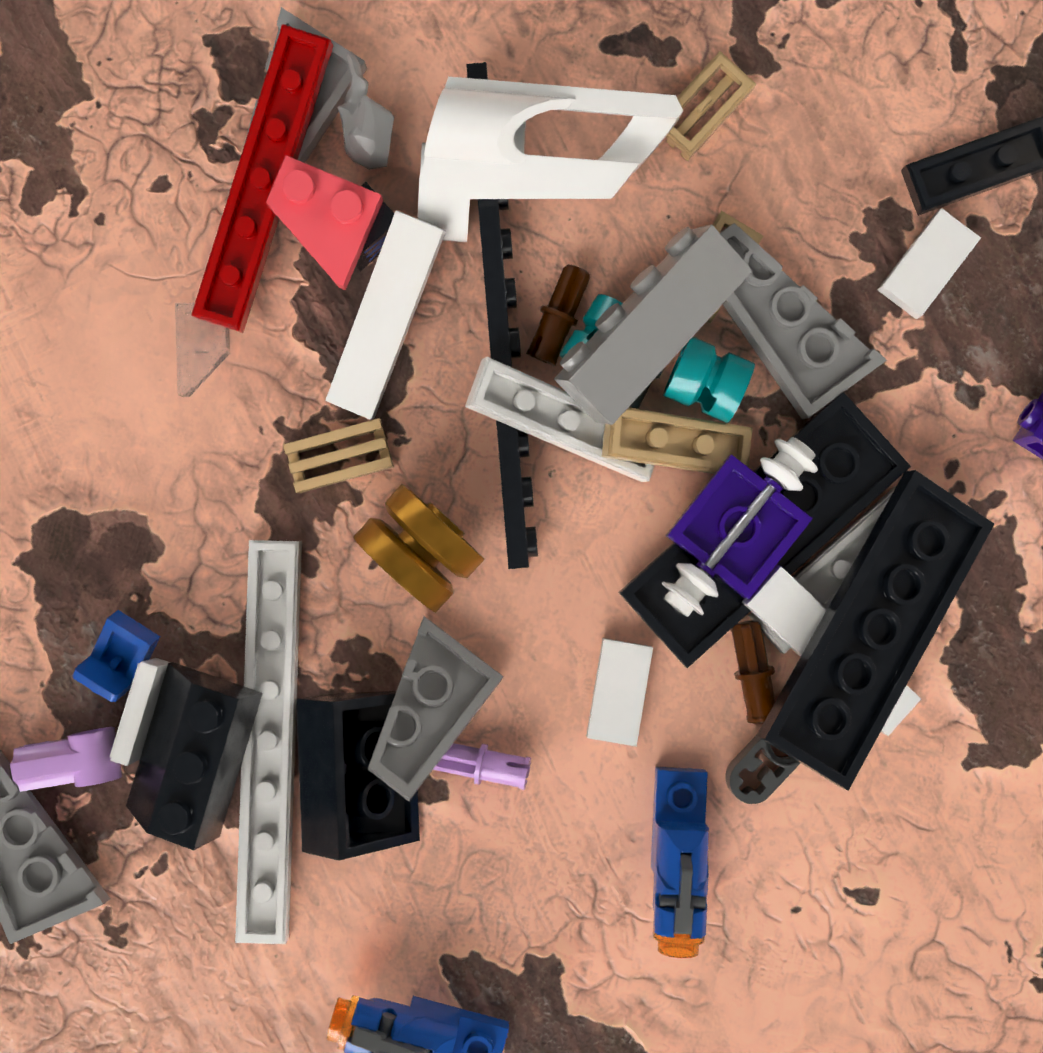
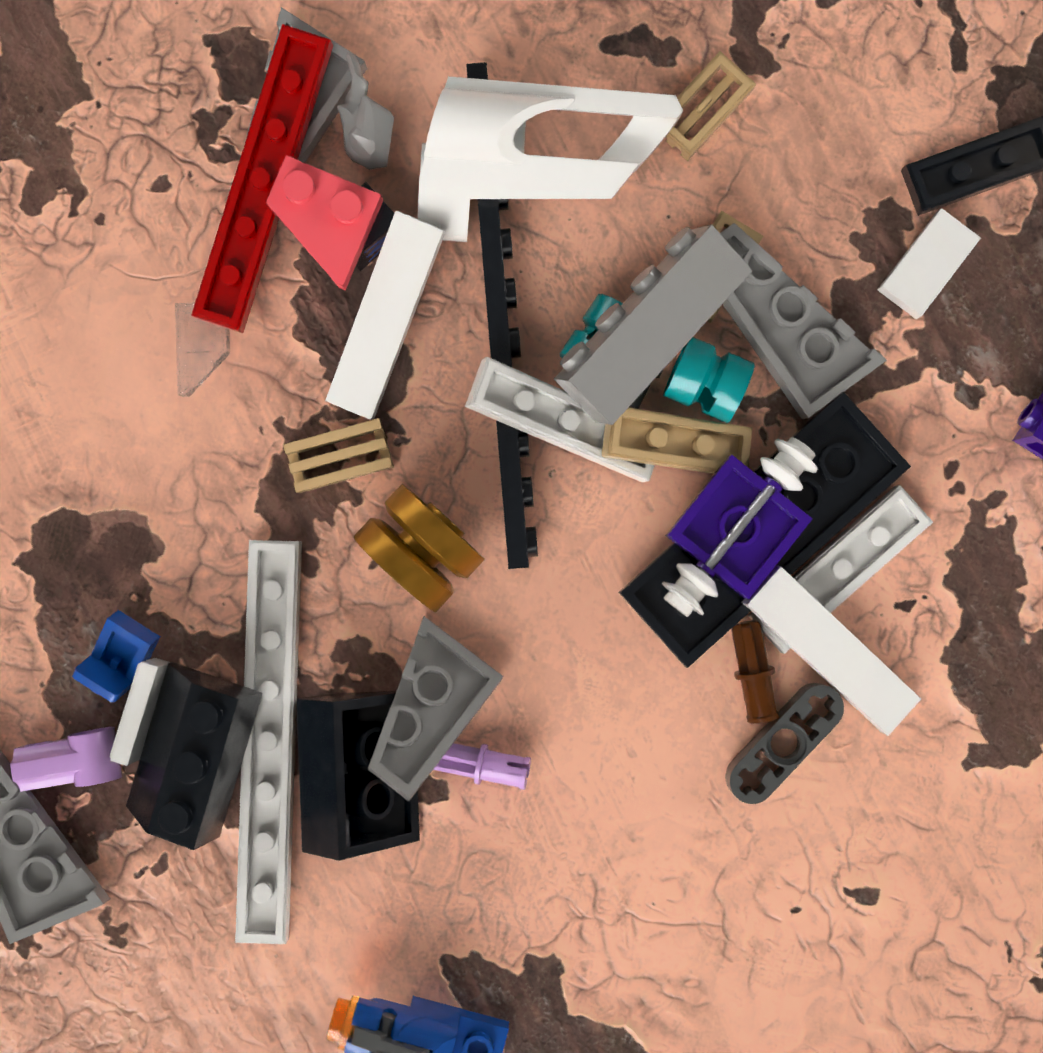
reddish brown axle [526,265,590,366] -> none
white tile [586,638,653,747] -> none
blue plate [651,767,709,958] -> none
black plate [756,470,994,791] -> none

